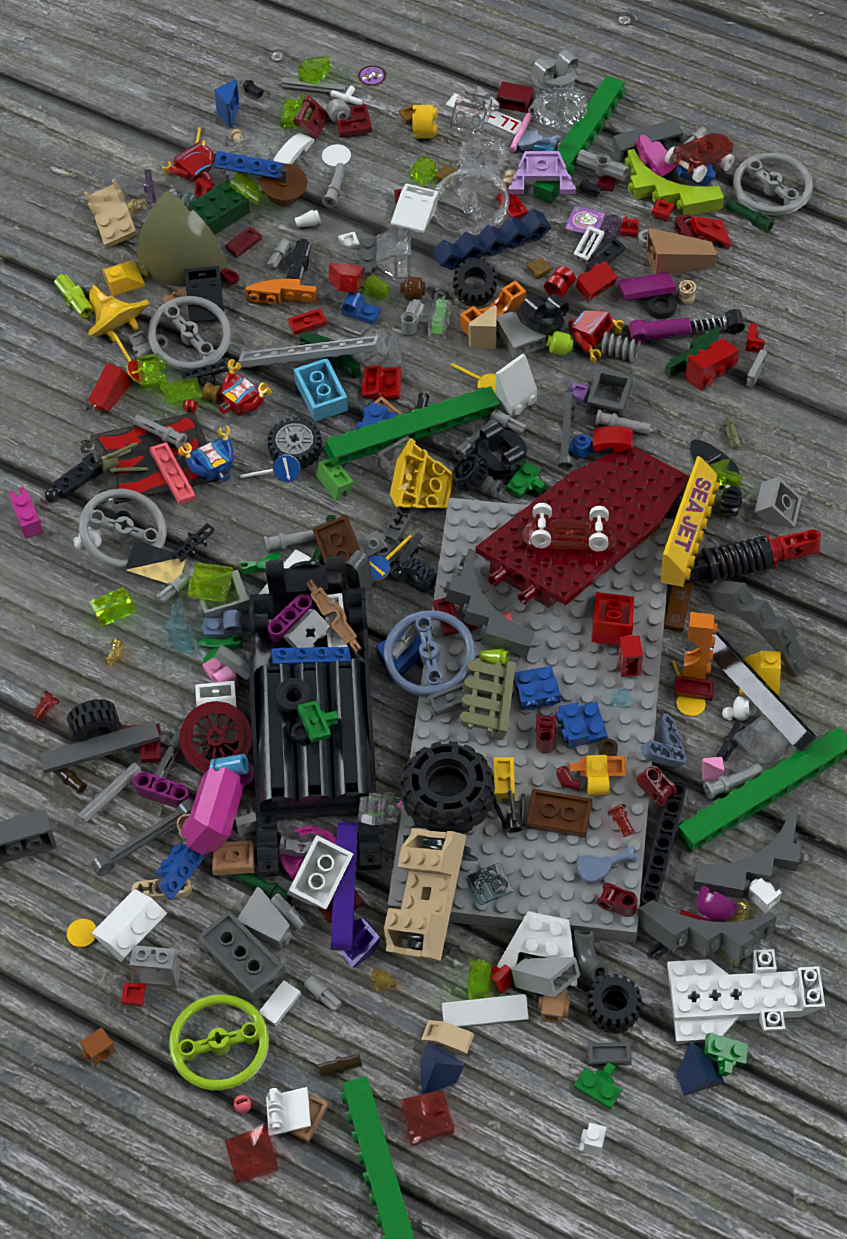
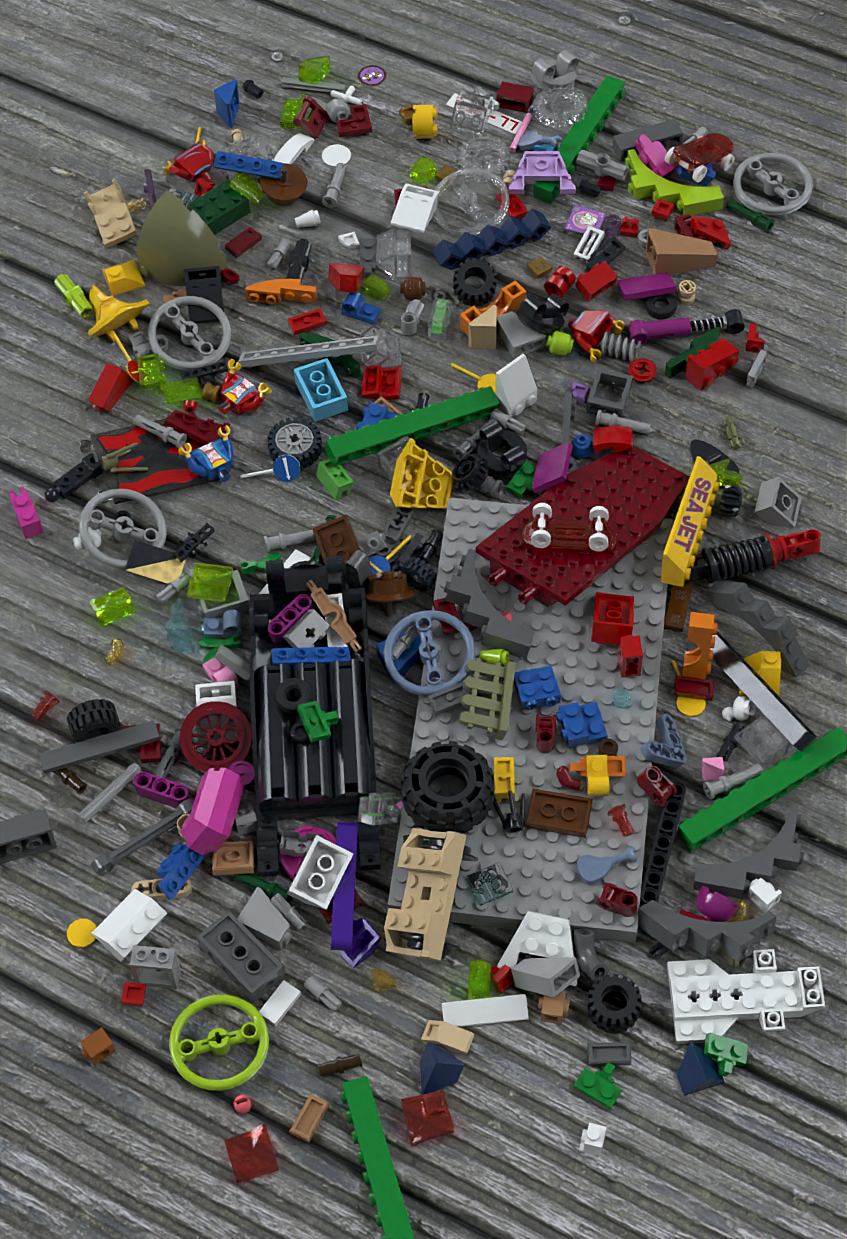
coral tile [150,442,196,505] -> none
dark azure piece [210,754,249,775] -> none
white hinge [266,1087,311,1136] -> none
none -> dark red wing [164,410,230,445]
none -> reddish brown piece [365,571,415,616]
none -> black pin [418,529,443,564]
none -> magenta tile [532,442,573,494]
none -> red gear [628,358,657,383]

